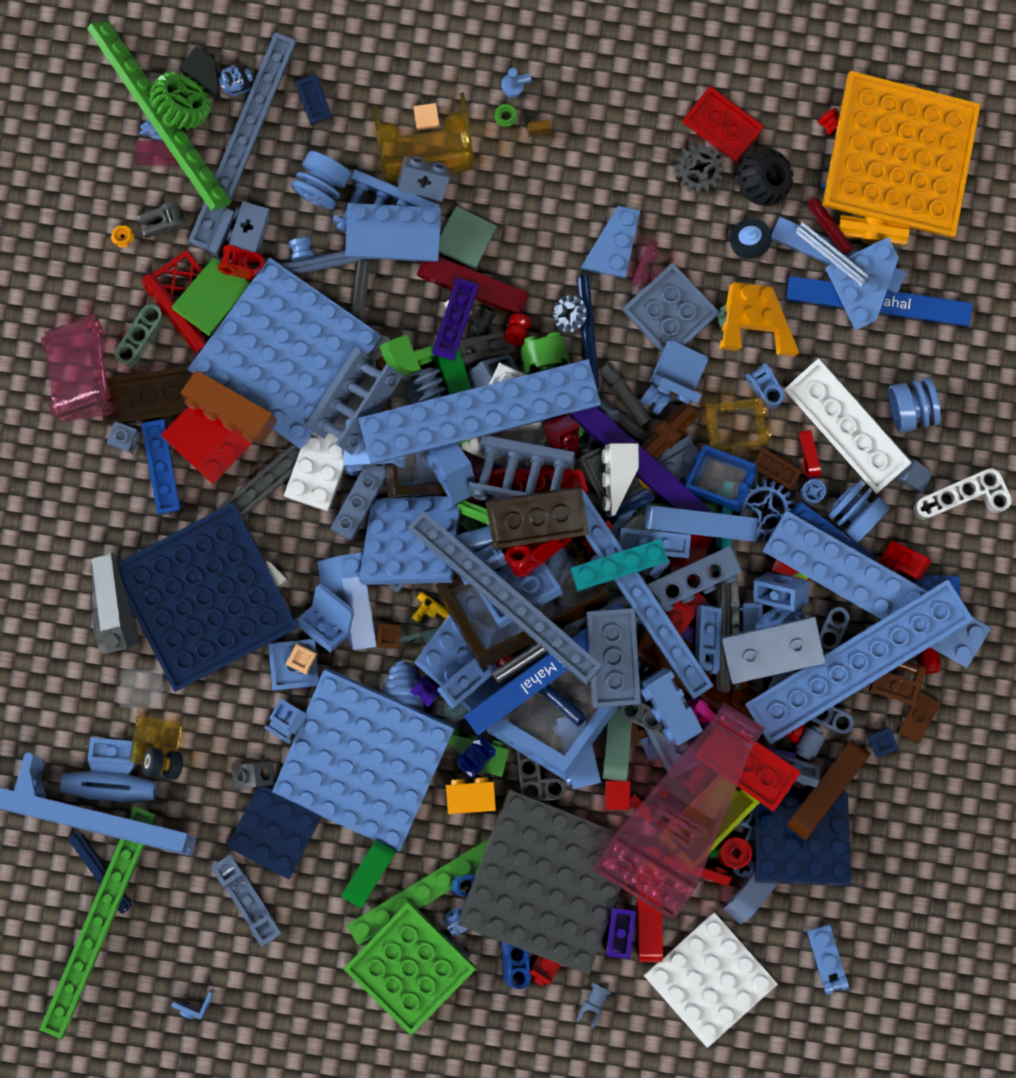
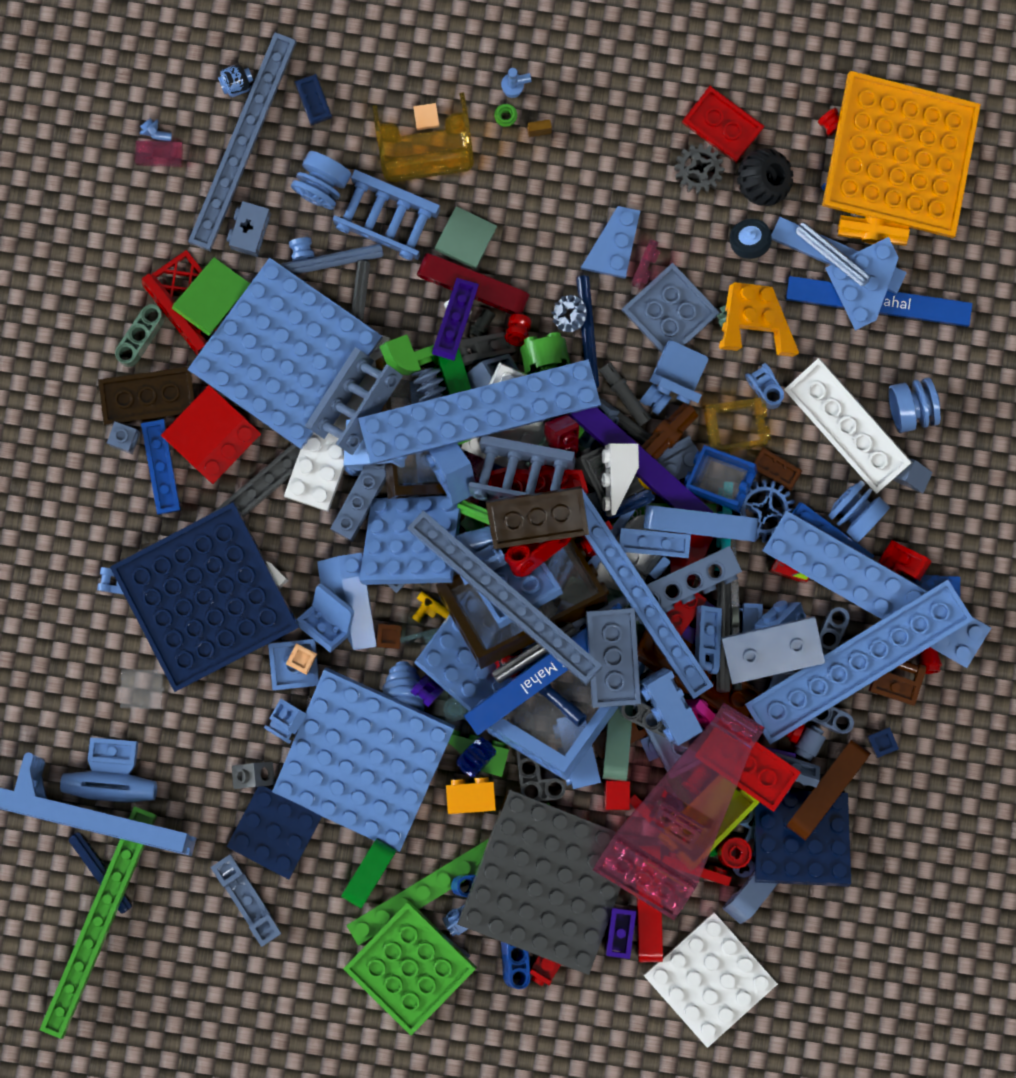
clear pink windscreen [41,314,115,423] -> none
bright green plate [87,20,232,211] -> none
dark grey wedge [92,553,141,654] -> none
light orange plate [111,225,134,248] -> none
clear yellow plate [129,716,183,780] -> none
dark grey piece [137,202,186,238] -> none
bright green gear [149,71,211,130] -> none
medium blue bracket [172,990,215,1019] -> none
pearl dark grey slope [179,46,221,100] -> none
dark orange brick [180,370,277,445] -> none
sand blue tile [208,208,235,258] -> none
red piece [217,245,264,281] -> none
medium blue slope [345,203,441,262] -> none
sand blue brick [397,156,450,201] -> none
medium blue plate [437,657,498,708] -> none
teal plate [570,539,669,592] -> none
sand blue piece [577,982,612,1028] -> none
medium blue brick [753,571,809,612] -> none
red piece [798,429,821,479] -> none
medium blue wheel [800,479,826,505] -> none
dark red axle [807,198,853,255] -> none
medium blue plate [807,924,849,996] -> none
reddish brown plate [897,691,941,744] -> none
white beam [913,469,1011,520] -> none

